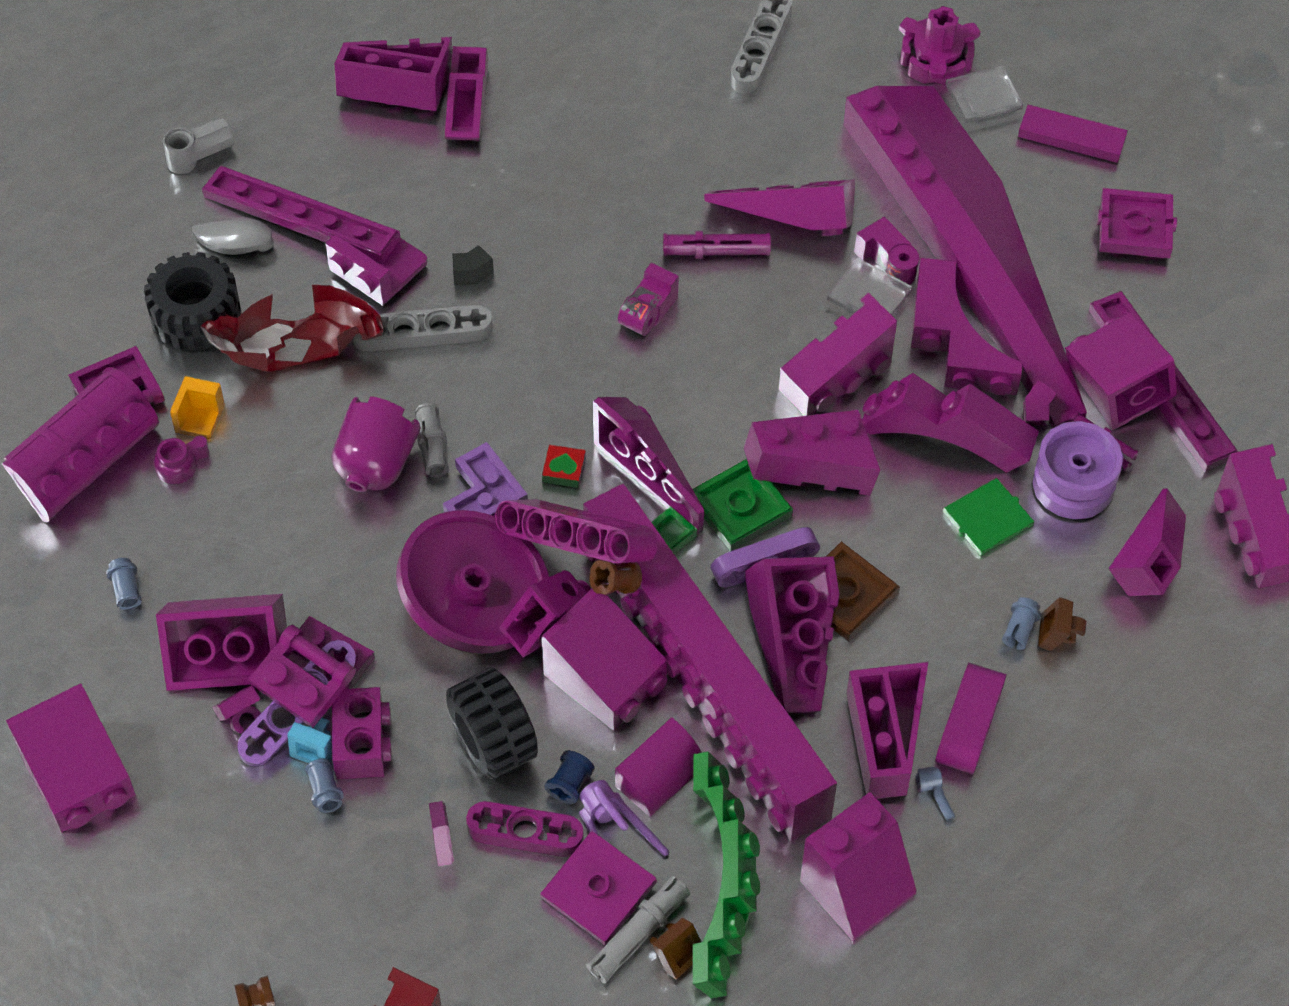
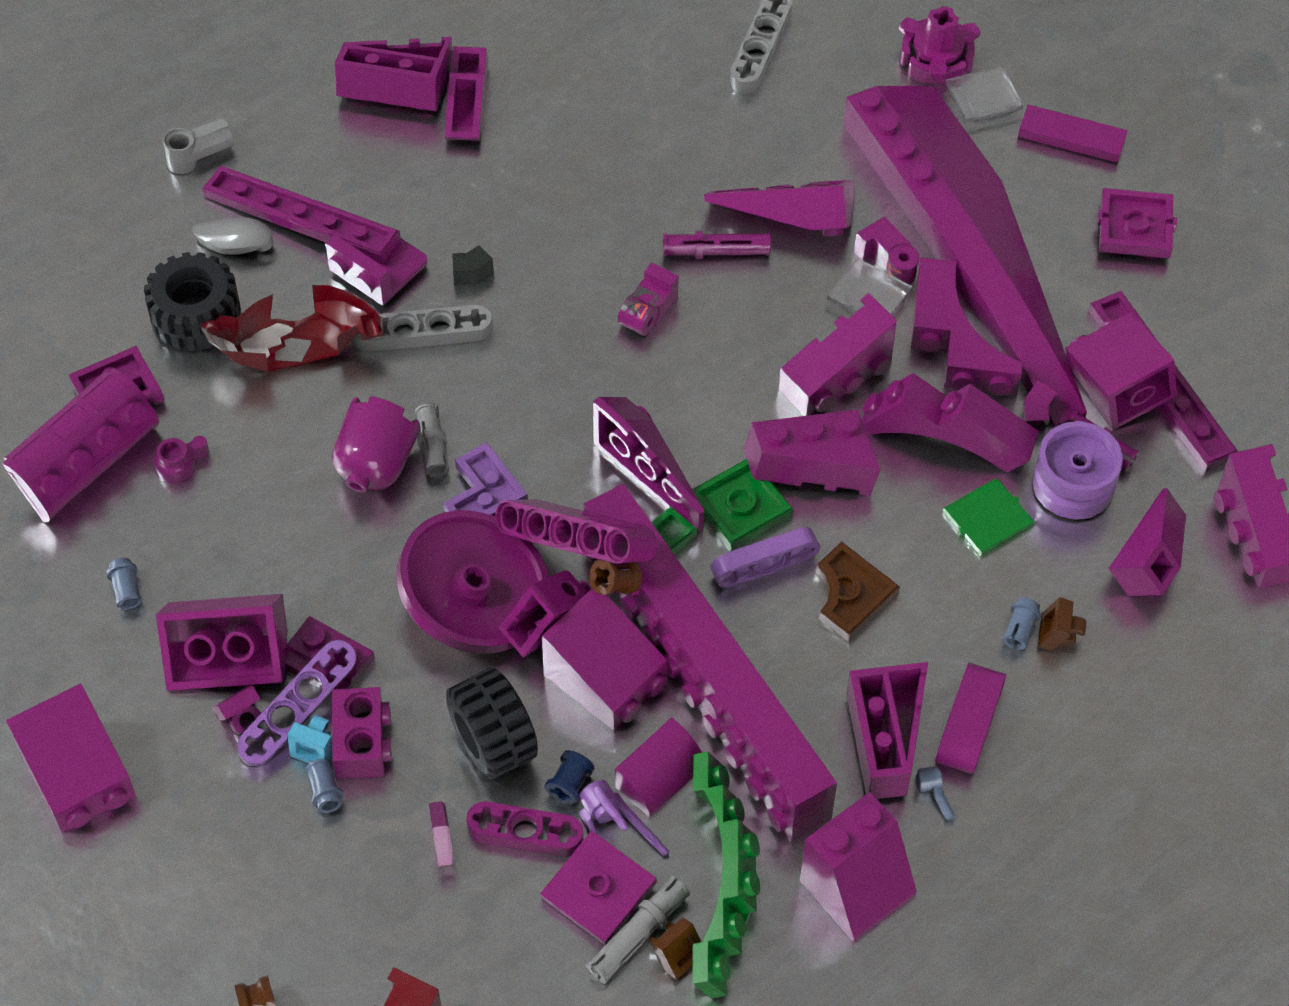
light orange panel [170,376,225,439] -> none
magenta plate [248,624,356,728] -> none
tile [542,445,586,488] -> none
magenta wedge [745,556,839,714] -> none

